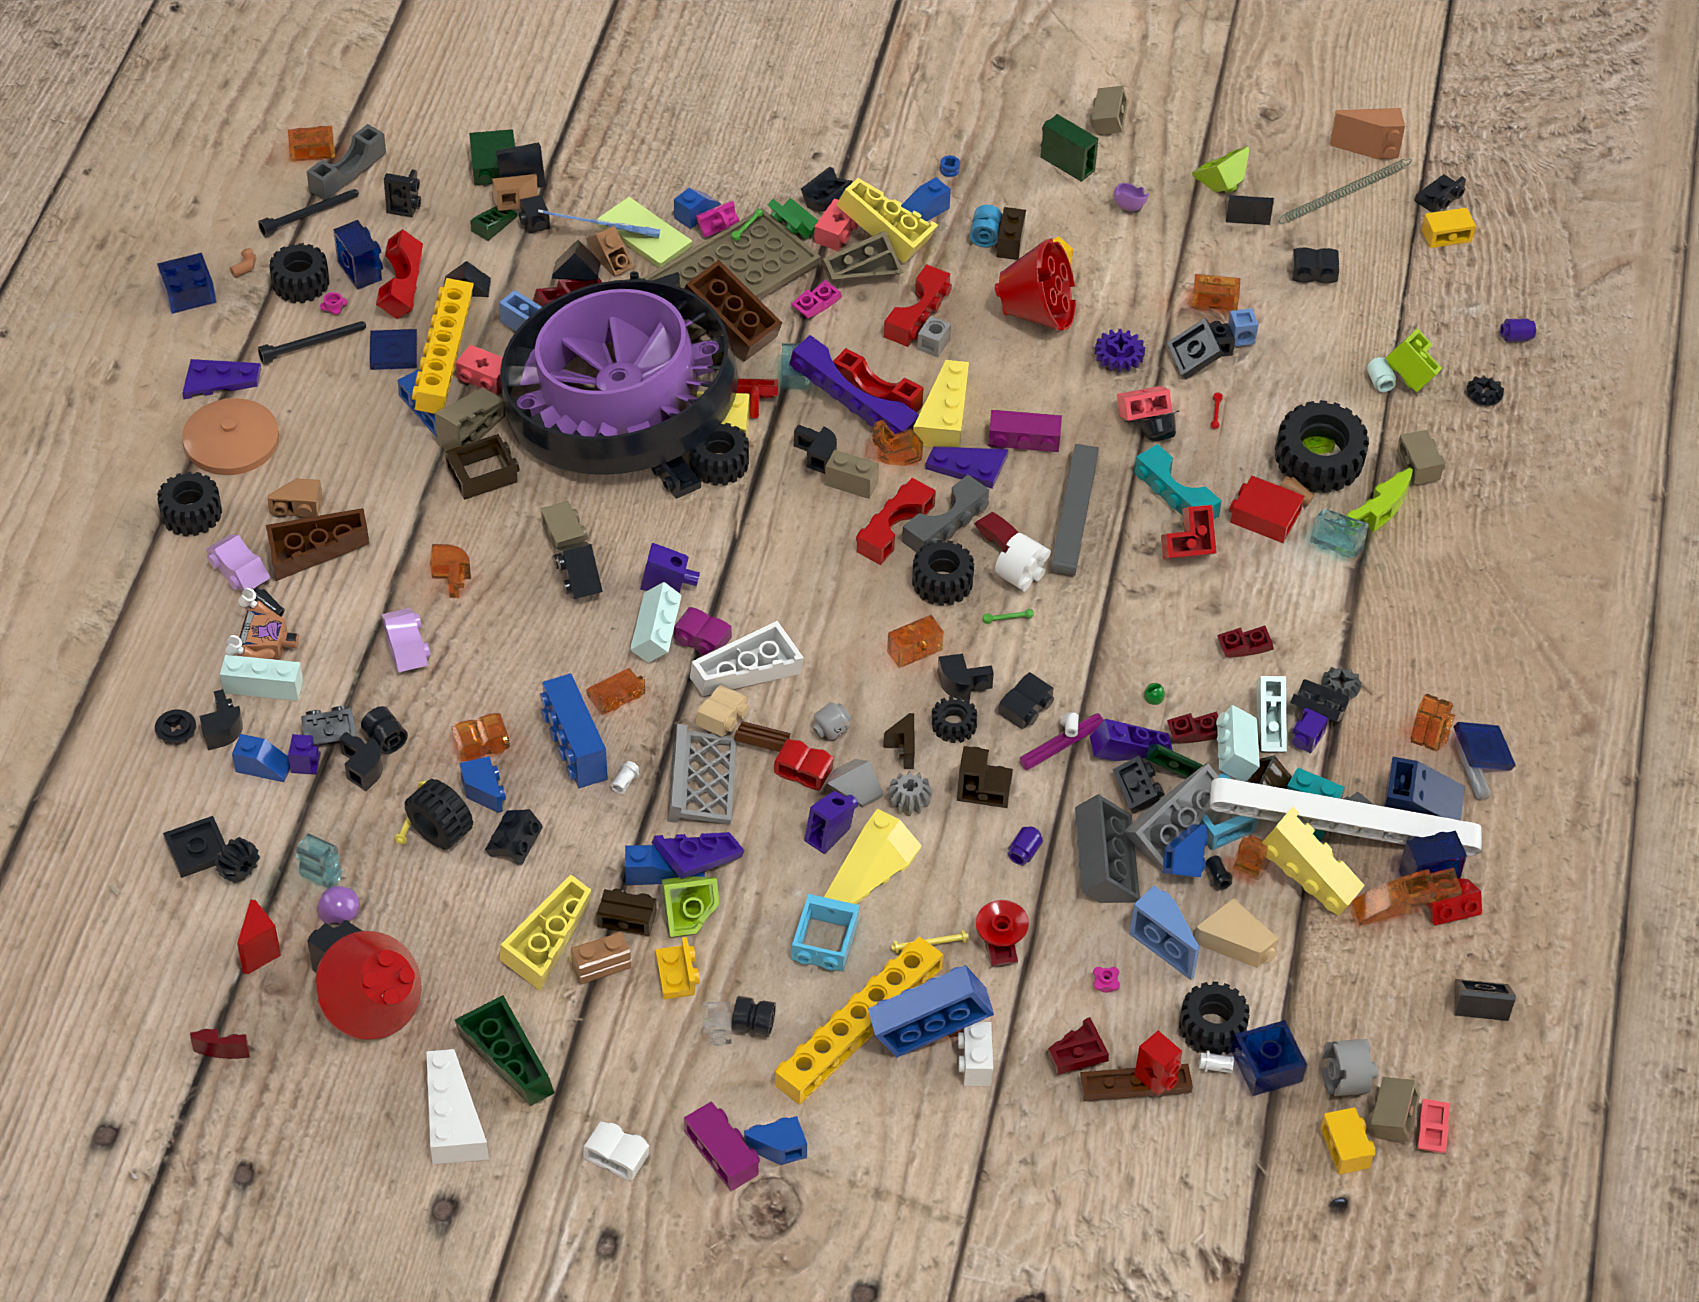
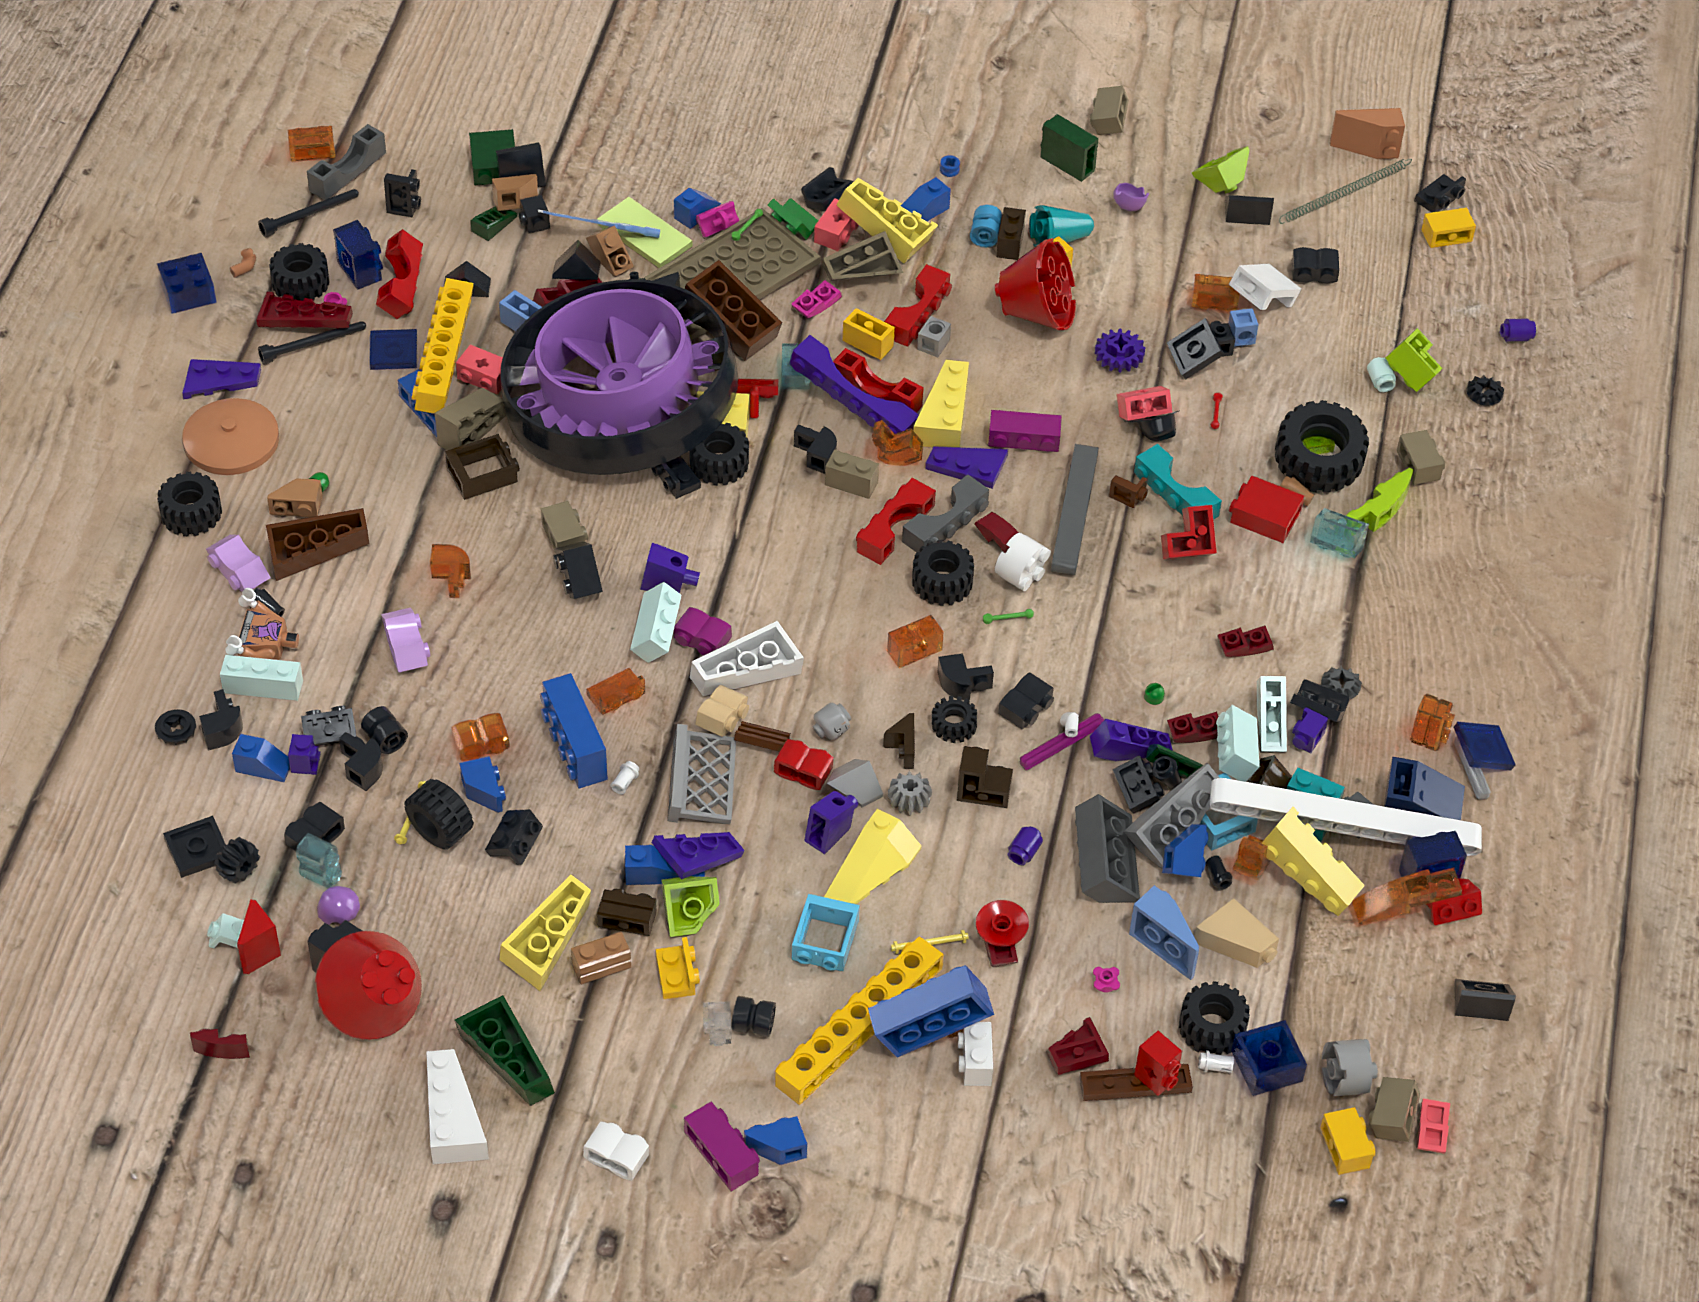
none -> light aqua bracket [207,913,244,948]
none -> dark red wing [256,291,353,328]
none -> black brick [284,802,345,860]
none -> green hinge [309,472,330,492]
none -> yellow brick [842,308,895,360]
none -> teal cone [1029,205,1094,247]
none -> reddish brown bracket [1109,475,1148,509]
none -> black cone [1153,756,1182,790]
none -> white panel [1229,264,1301,310]

